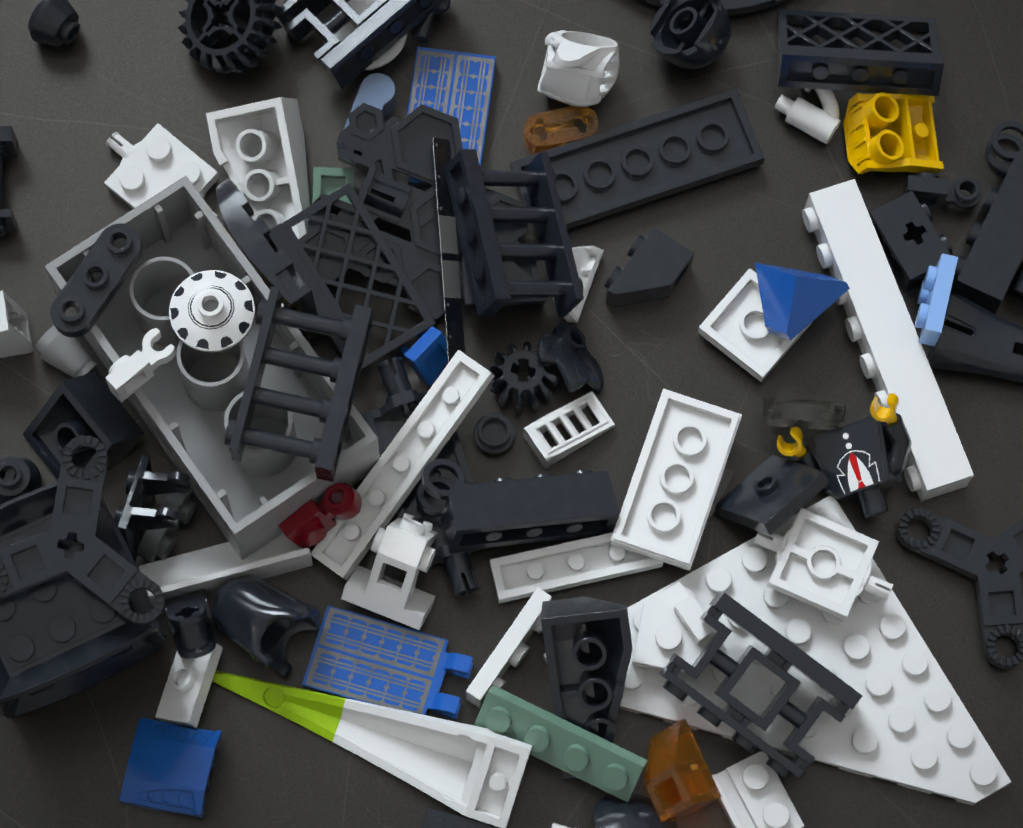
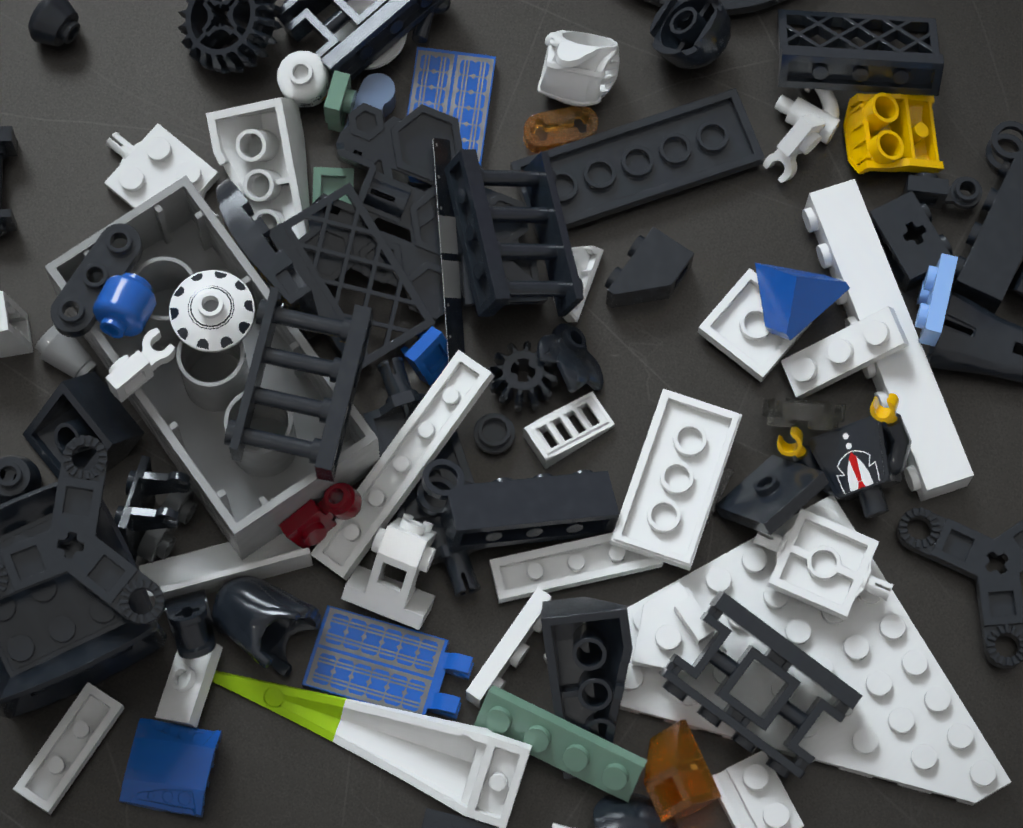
none -> white plate [13,682,125,815]
none -> blue head [92,273,157,338]
none -> white head [277,51,332,107]
none -> sand green plate [324,71,357,132]
none -> white plate [763,113,827,183]
none -> white plate [781,306,909,399]

